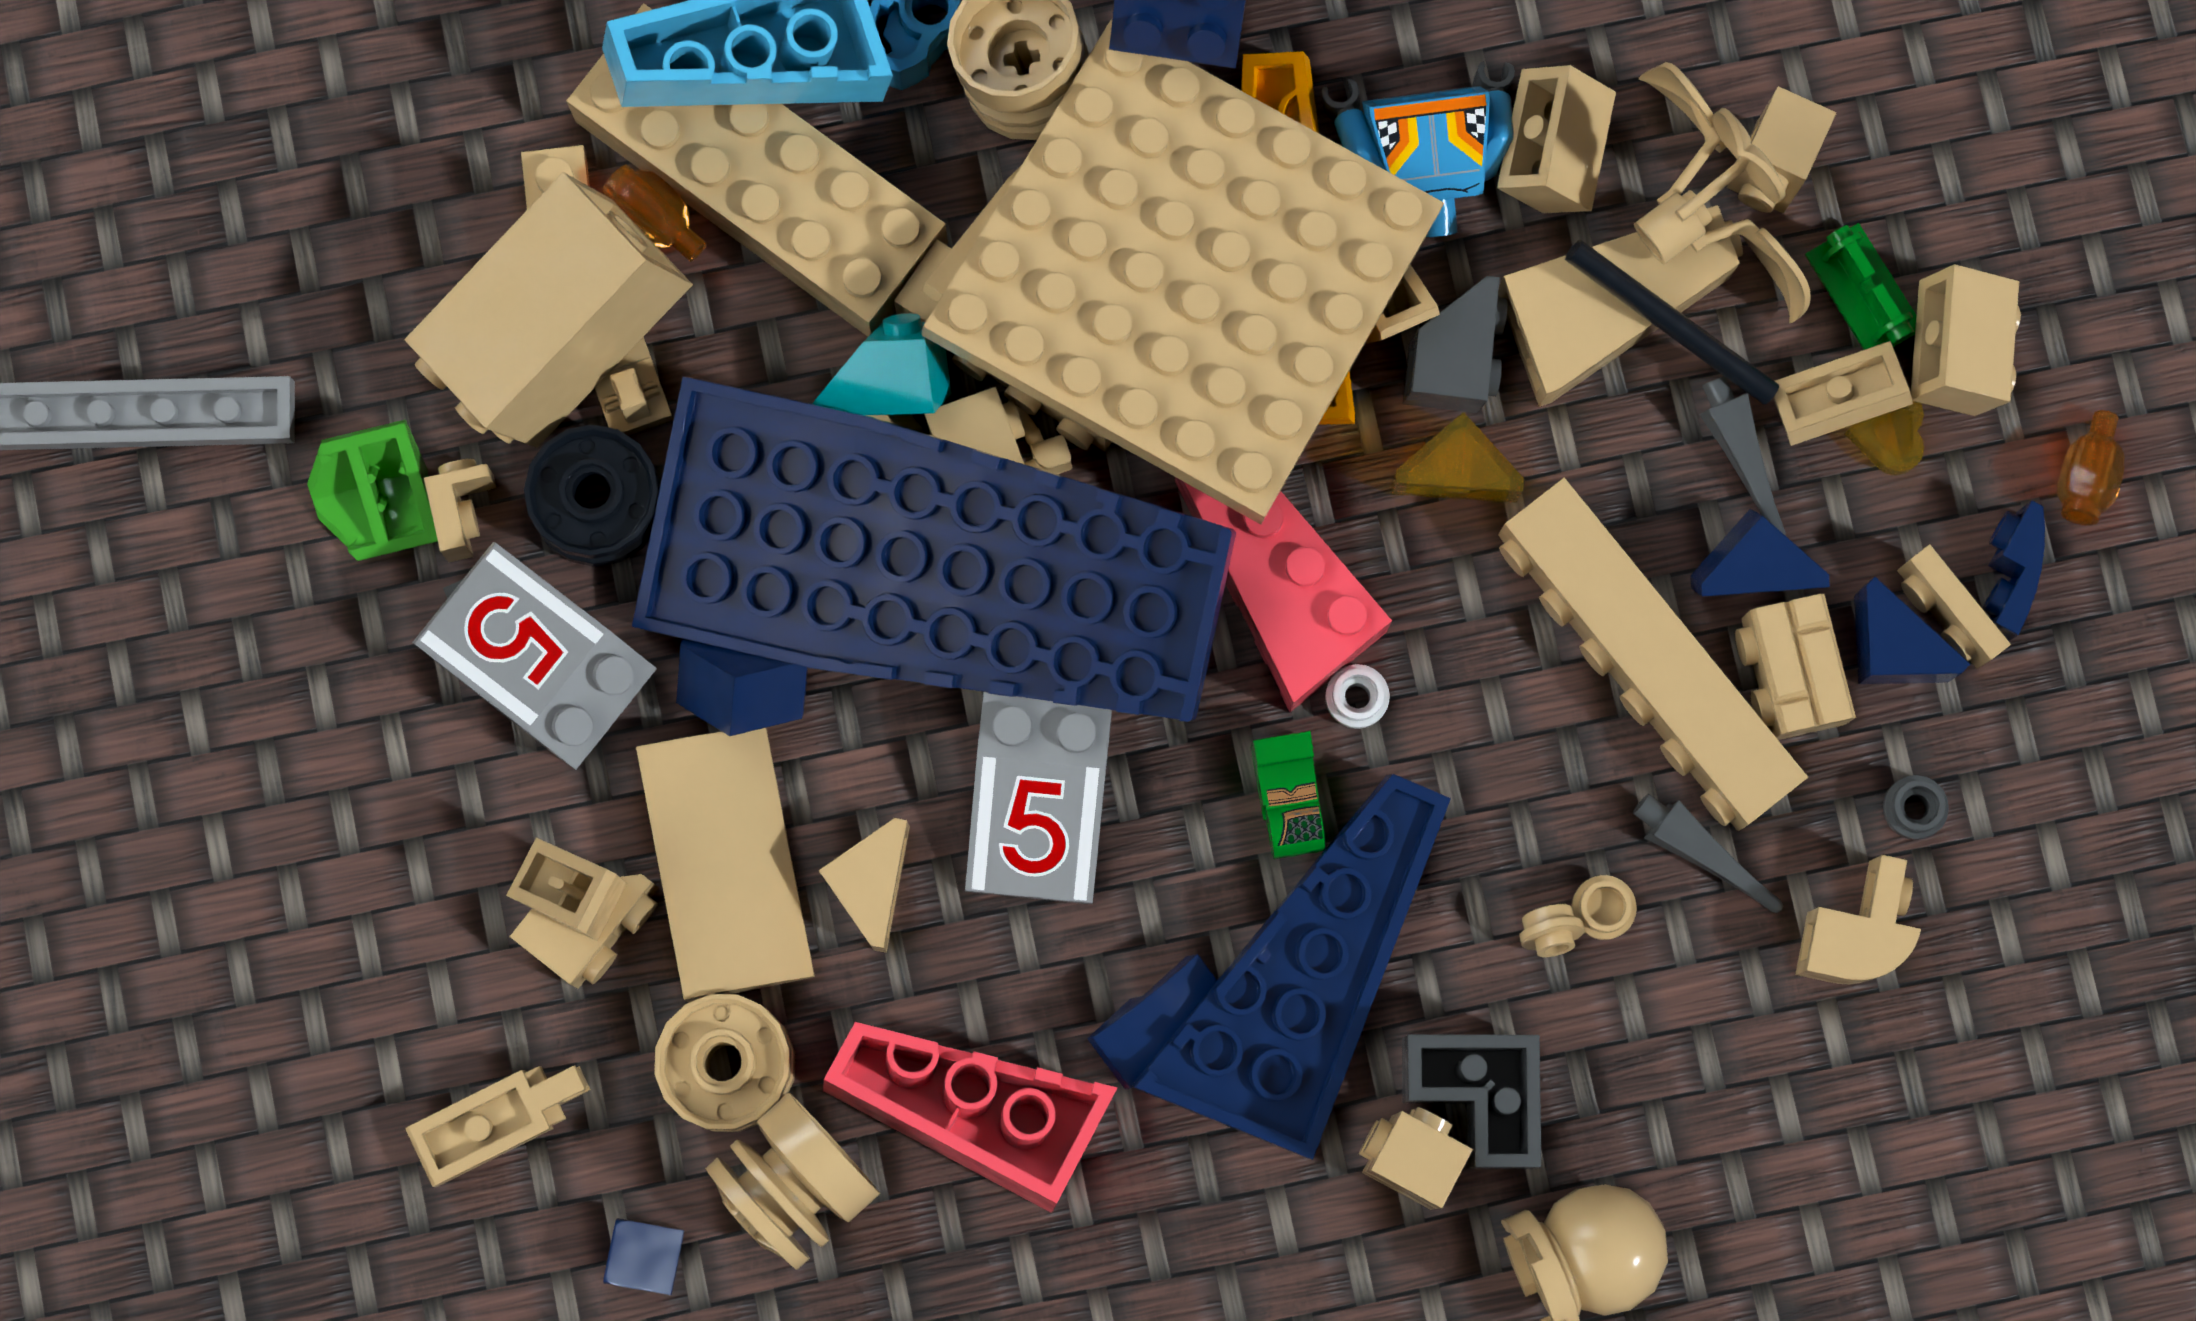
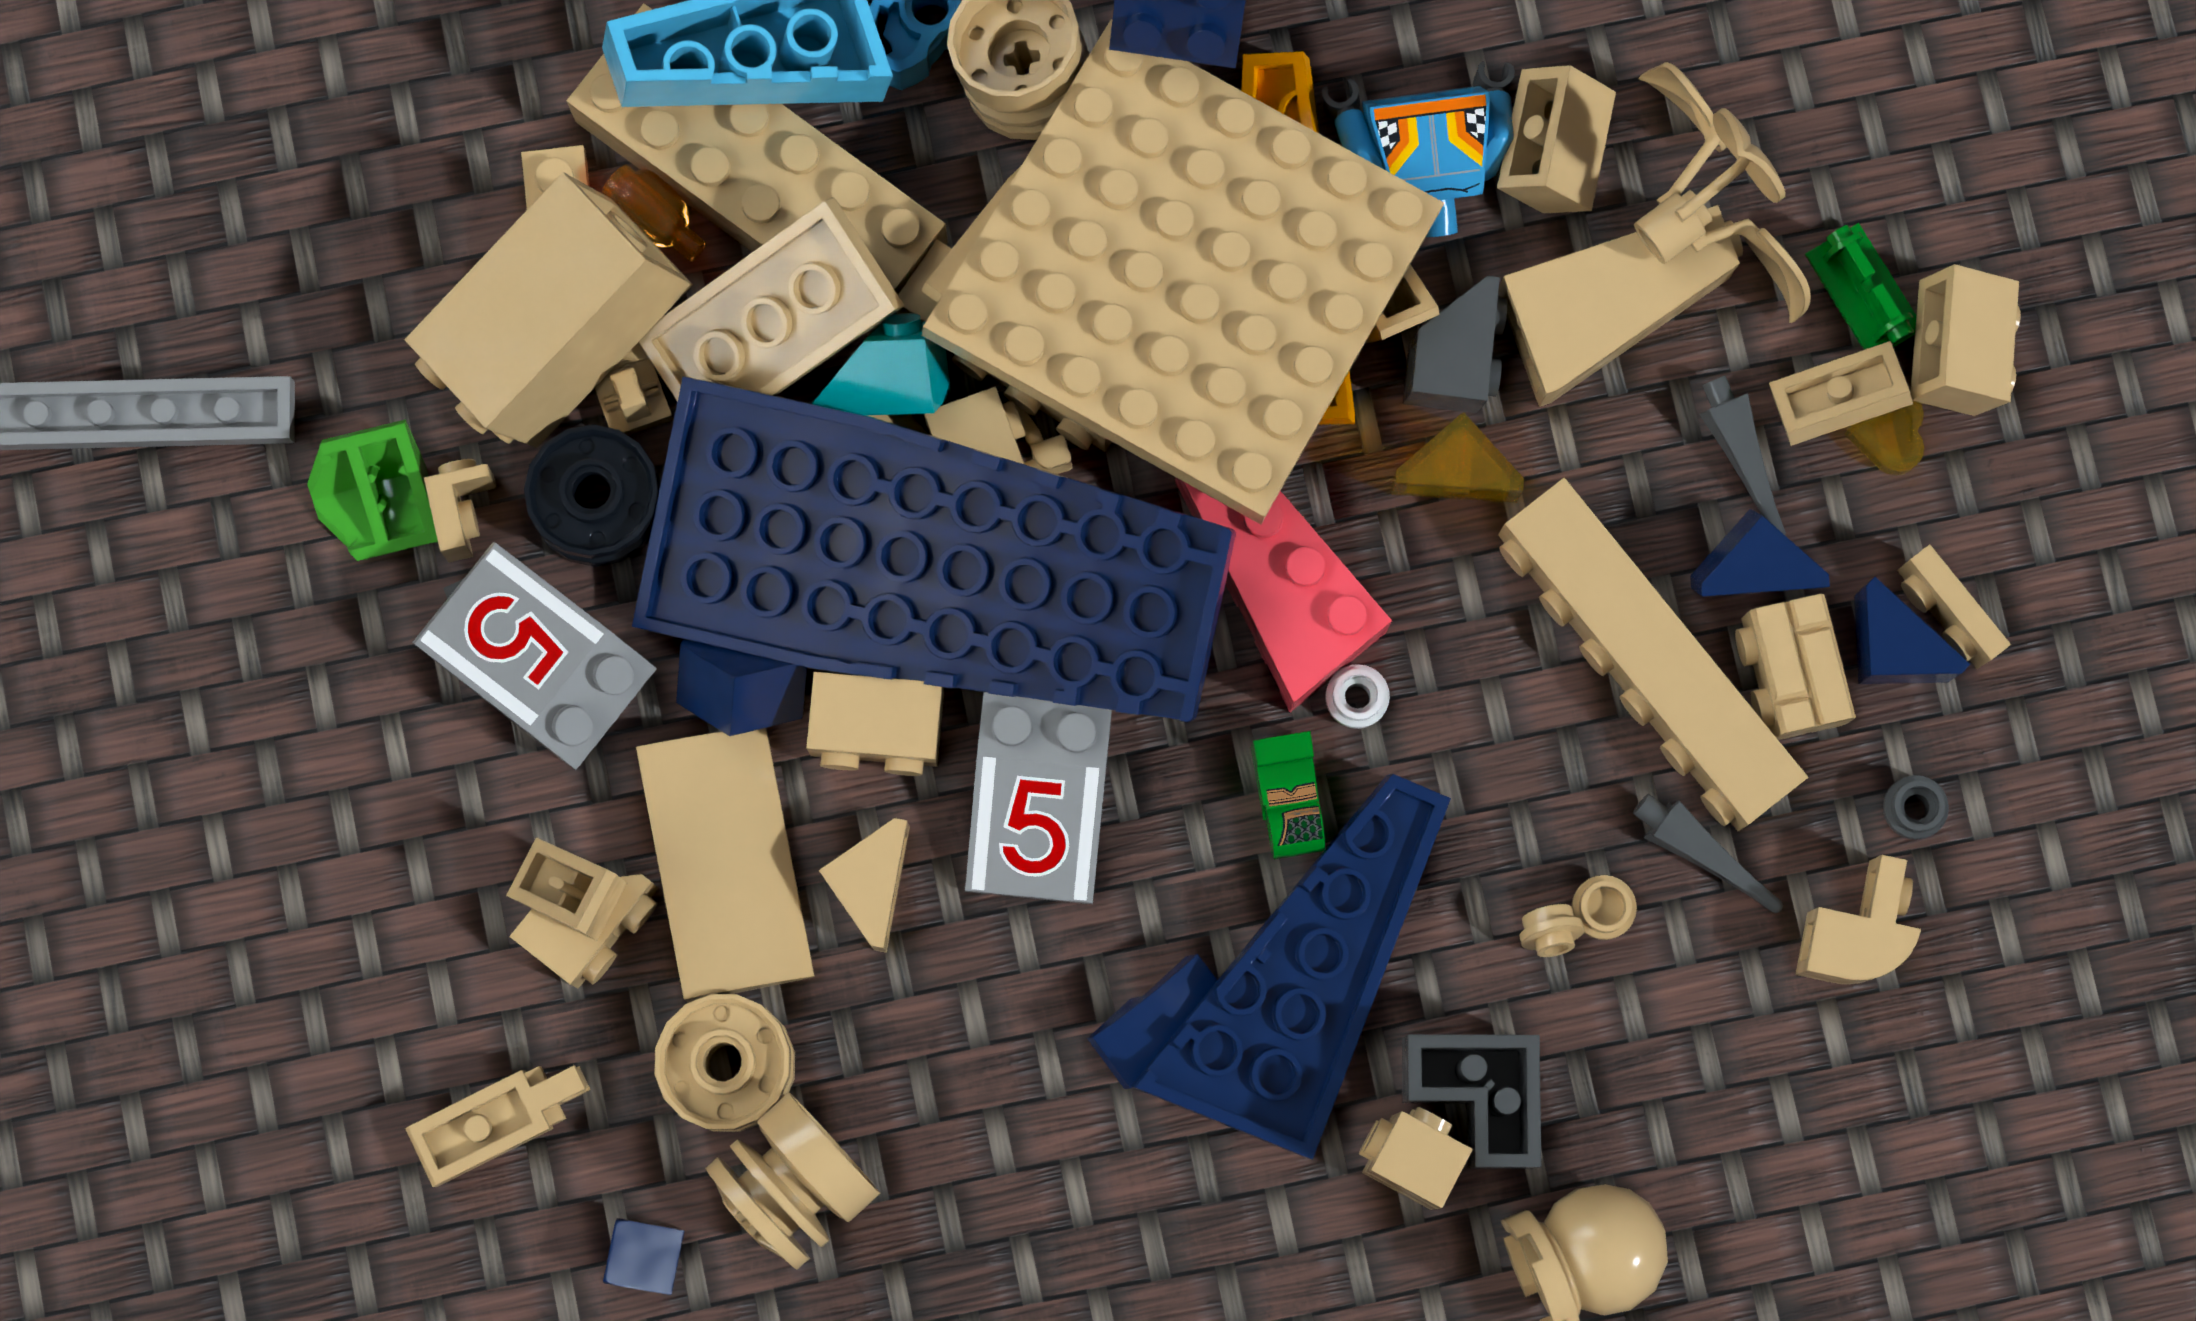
coral wedge [823,1022,1118,1213] -> none
black bar [1565,240,1779,405] -> none
tan brick [1727,86,1837,213] -> none
dark blue slope [1982,500,2045,641] -> none
clear orange plant [2057,410,2125,526] -> none
none -> tan plate [639,197,905,402]
none -> tan brick [806,672,944,776]

